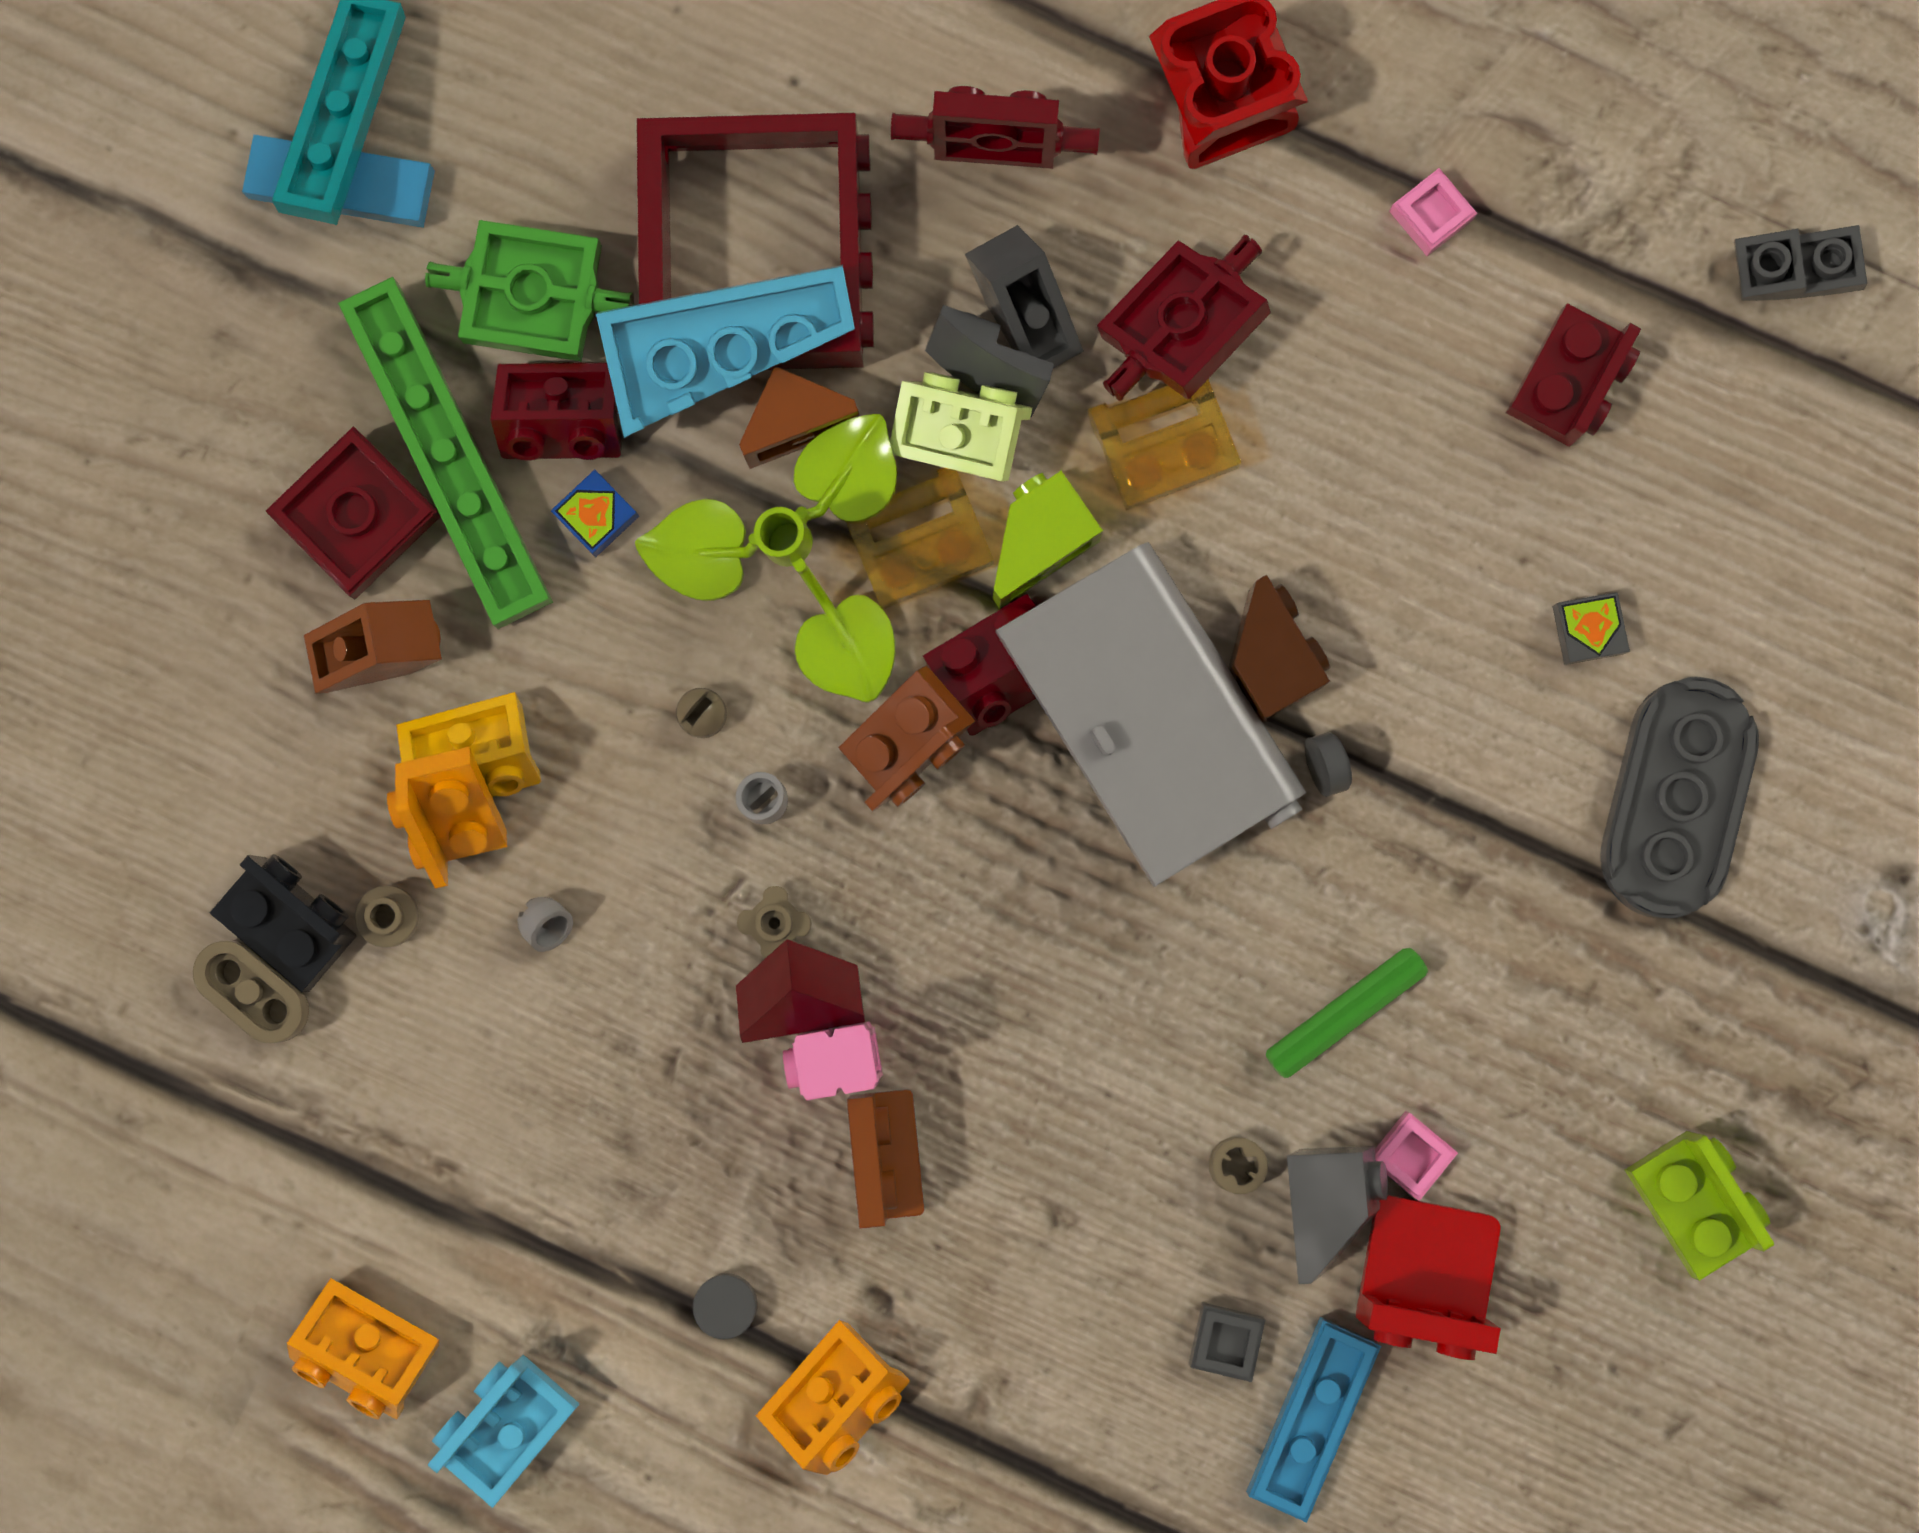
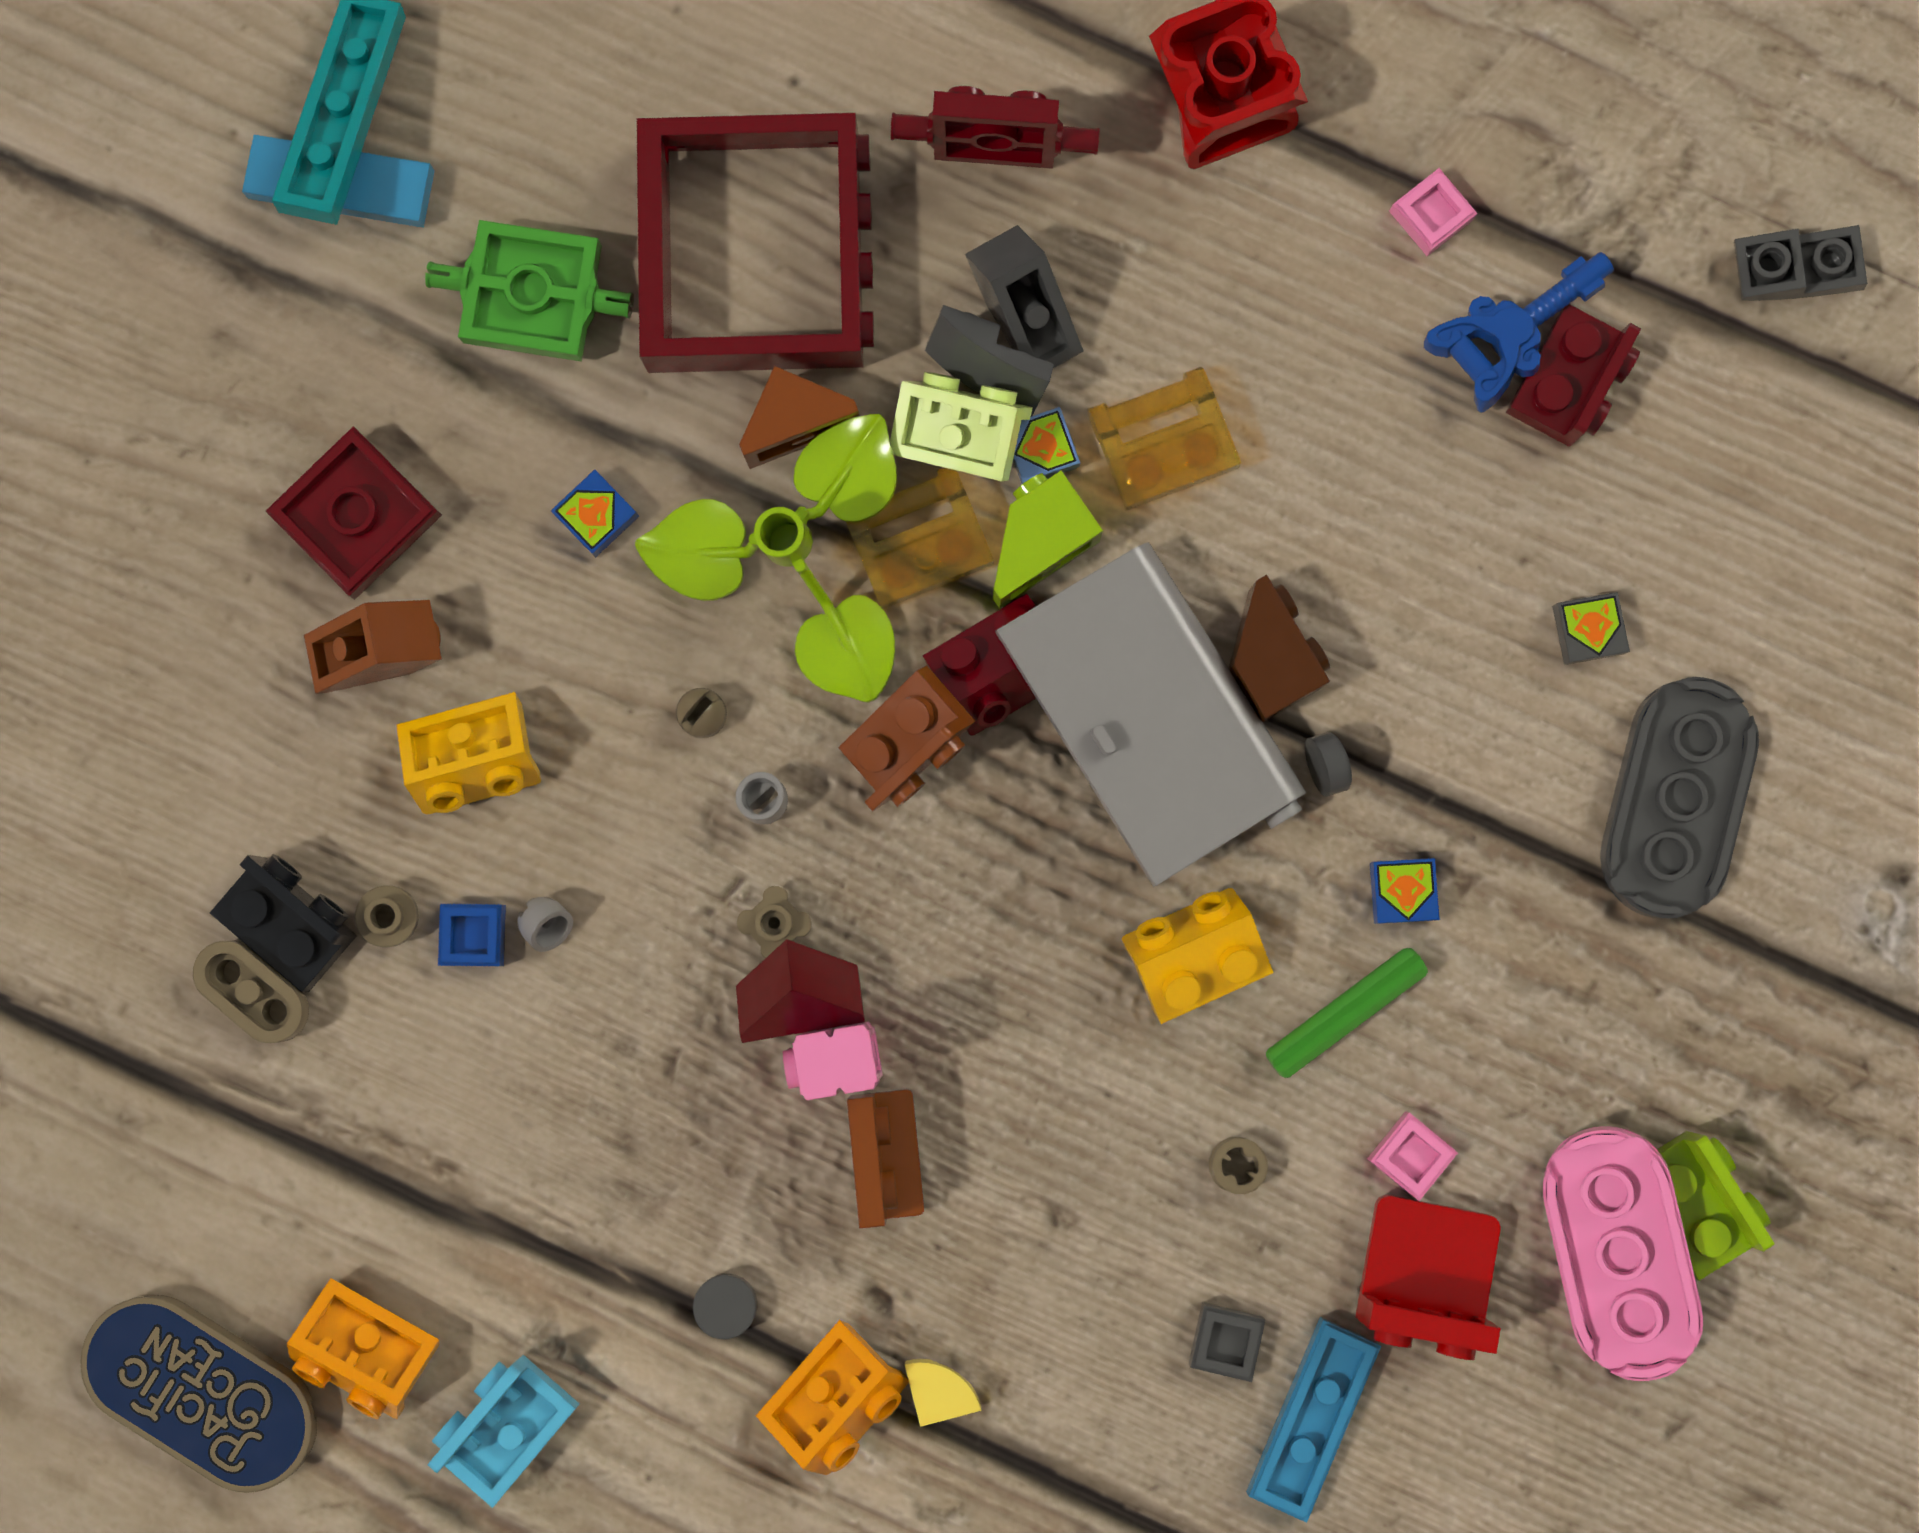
bright green plate [338,277,553,629] -> none
light orange bracket [387,747,508,889] -> none
dark red bracket [490,363,622,461] -> none
medium azure wing [596,265,855,438] -> none
dark red plate [1097,235,1271,401] -> none
dark grey slope [1287,1146,1388,1284] -> none
none -> tile [80,1295,317,1493]
none -> blue tile [438,904,506,966]
none -> light yellow tile [905,1359,981,1427]
none -> tile [1013,407,1080,484]
none -> yellow bracket [1122,888,1274,1024]
none -> tile [1370,858,1440,924]
none -> blue piece [1424,252,1614,413]
none -> bright pink tile [1543,1126,1703,1381]

